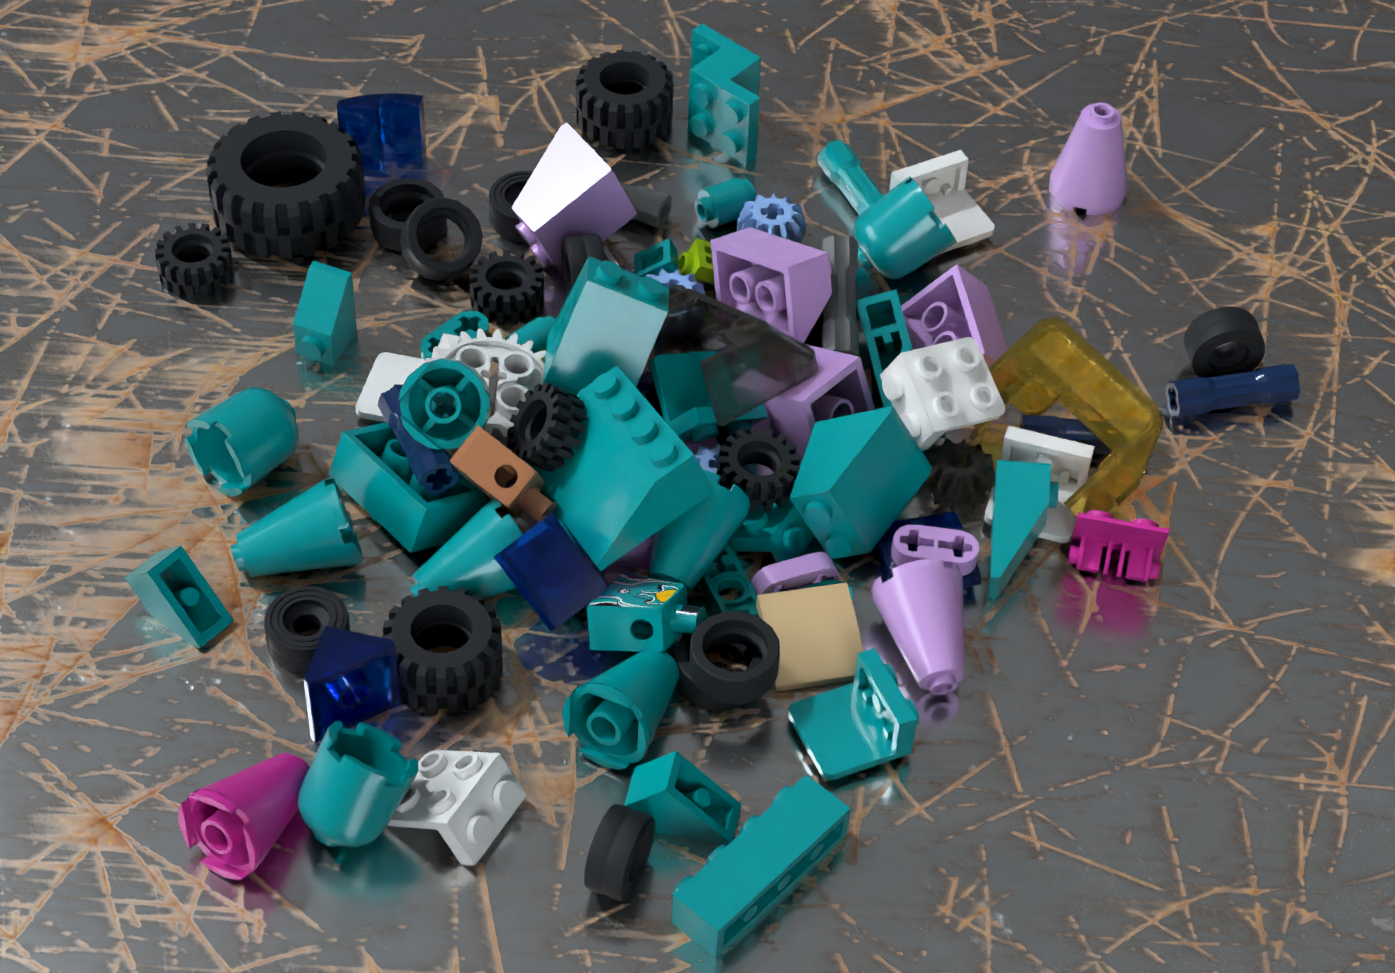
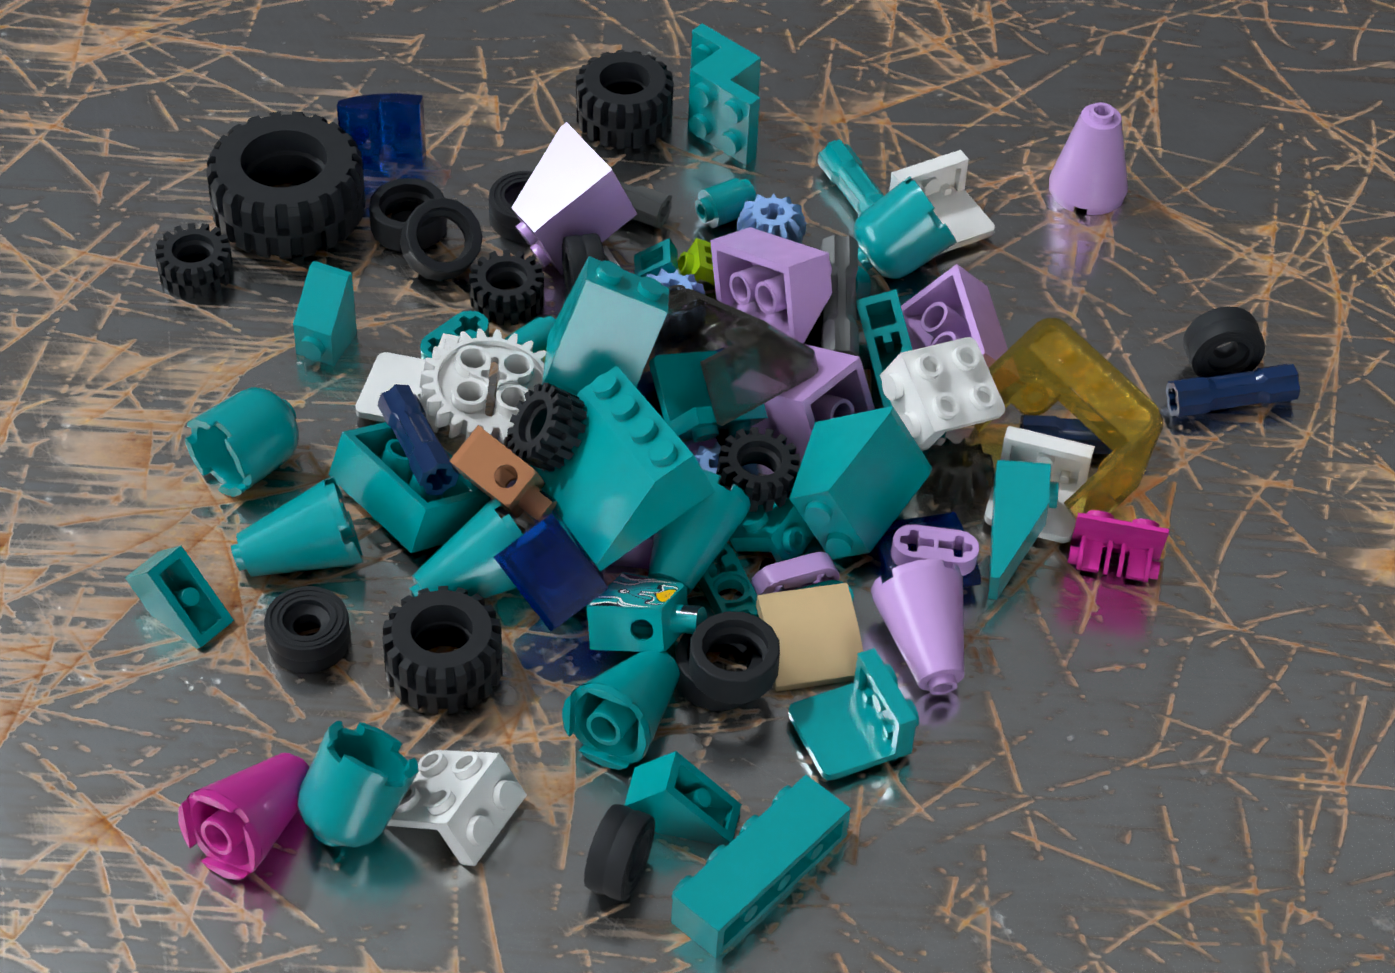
clear blue slope [303,626,401,743] -> none
teal cylinder [399,358,491,450] -> none

